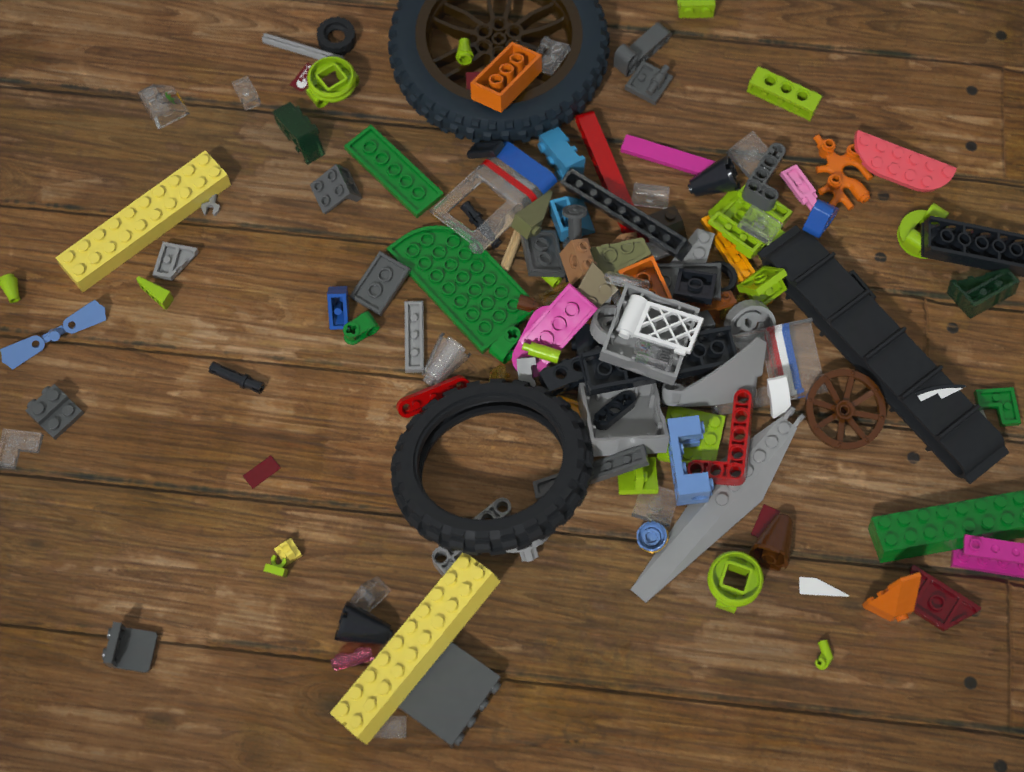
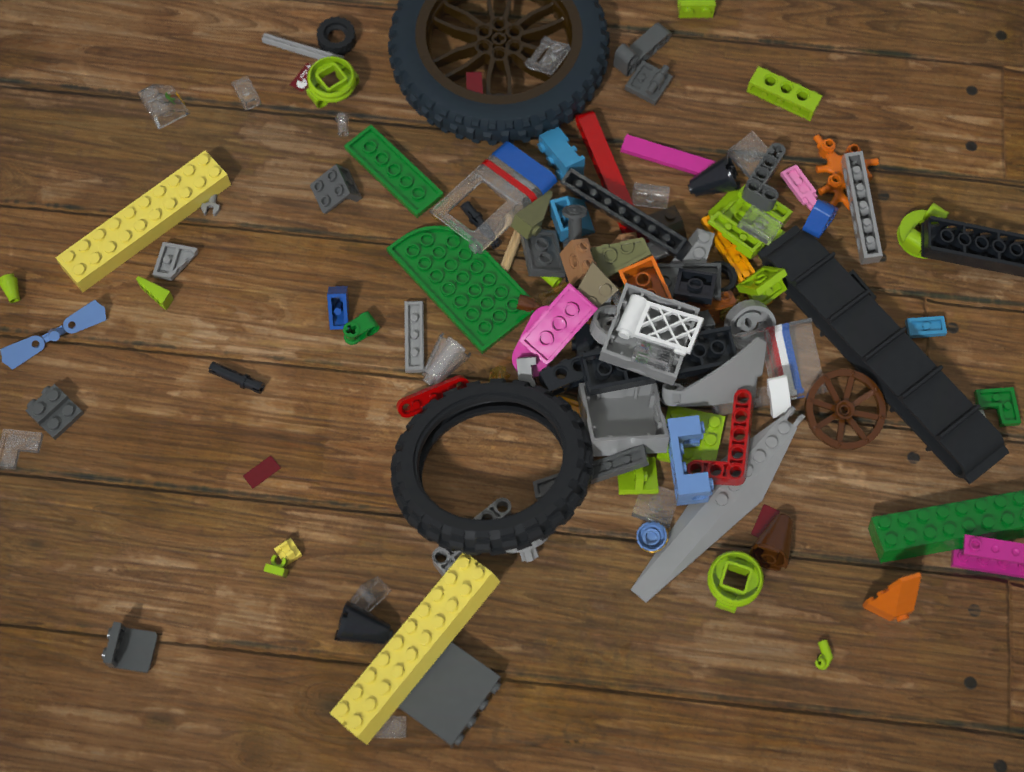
clear green wedge [272,102,325,165] -> none
clear pink plate [330,647,374,671] -> none
dark grey tile [349,251,411,316] -> none
lime cone [456,38,474,65] -> none
black tile [467,141,505,159] -> none
orange brick [470,42,542,113] -> none
green piece [489,326,521,364] -> none
lime cylinder [522,342,561,364] -> none
black beam [593,391,636,430] -> none
clear slope [604,271,651,290] -> none
white sticker [799,577,849,597] -> none
coral plate [854,130,957,192] -> none
dark red wing [910,564,981,632] -> none
sticker [916,384,966,401] -> none
clear green wedge [947,268,1020,319] -> none
none -> clear pin [335,113,349,137]
none -> light grey brick [841,151,883,265]
none -> dark azure plate [905,316,947,338]

